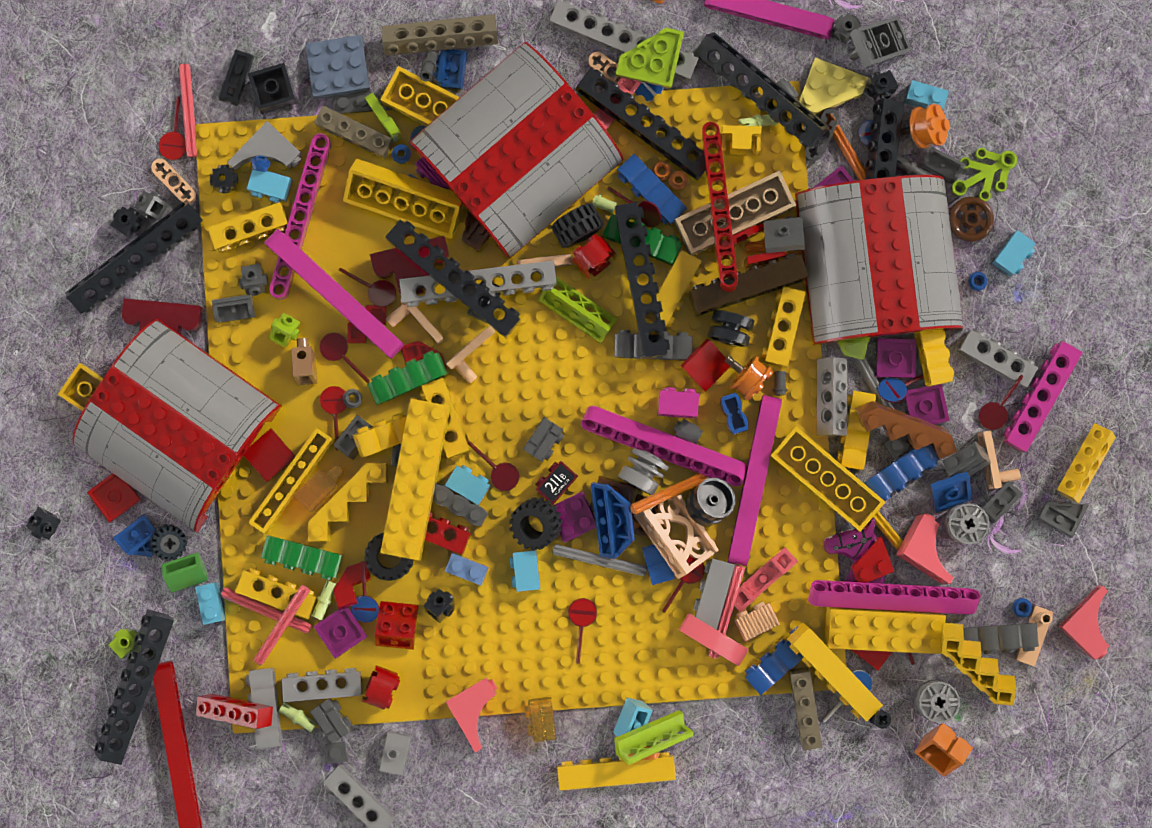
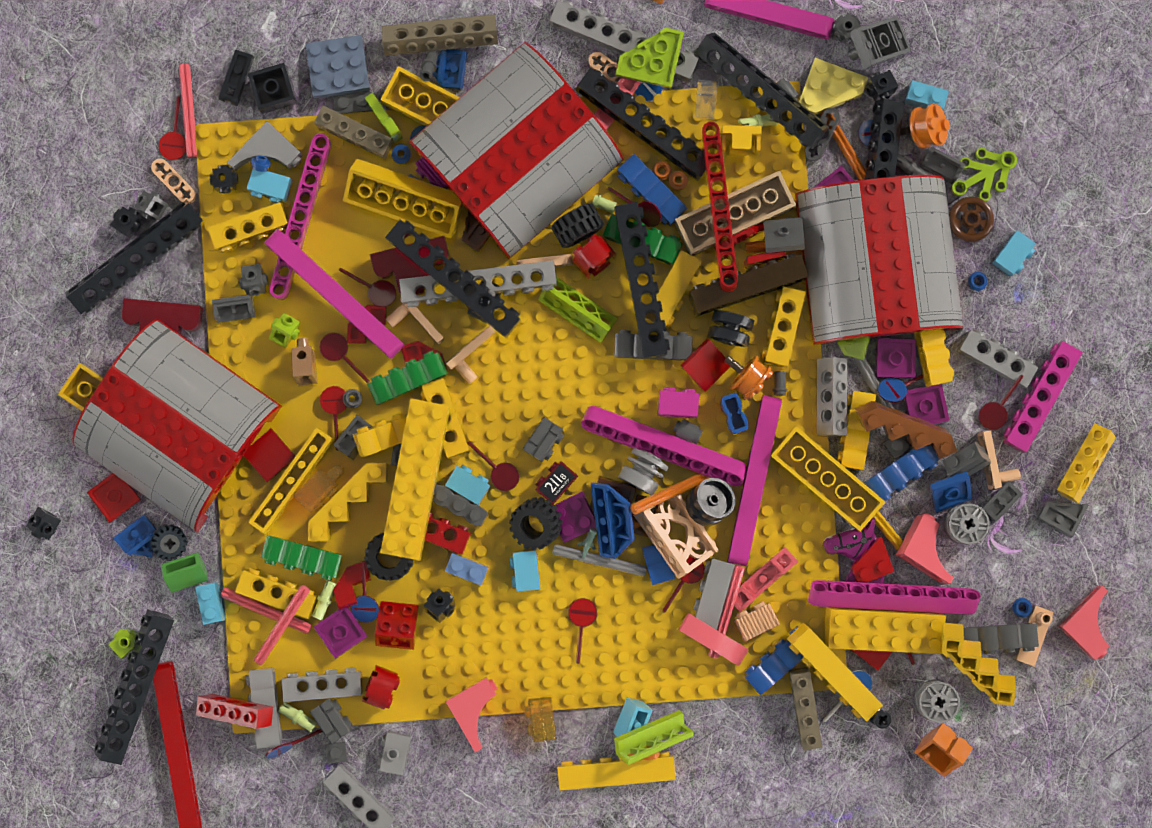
none -> piece [265,729,323,759]
none -> sand green bar [577,528,597,559]
none -> clear slope [695,79,717,119]

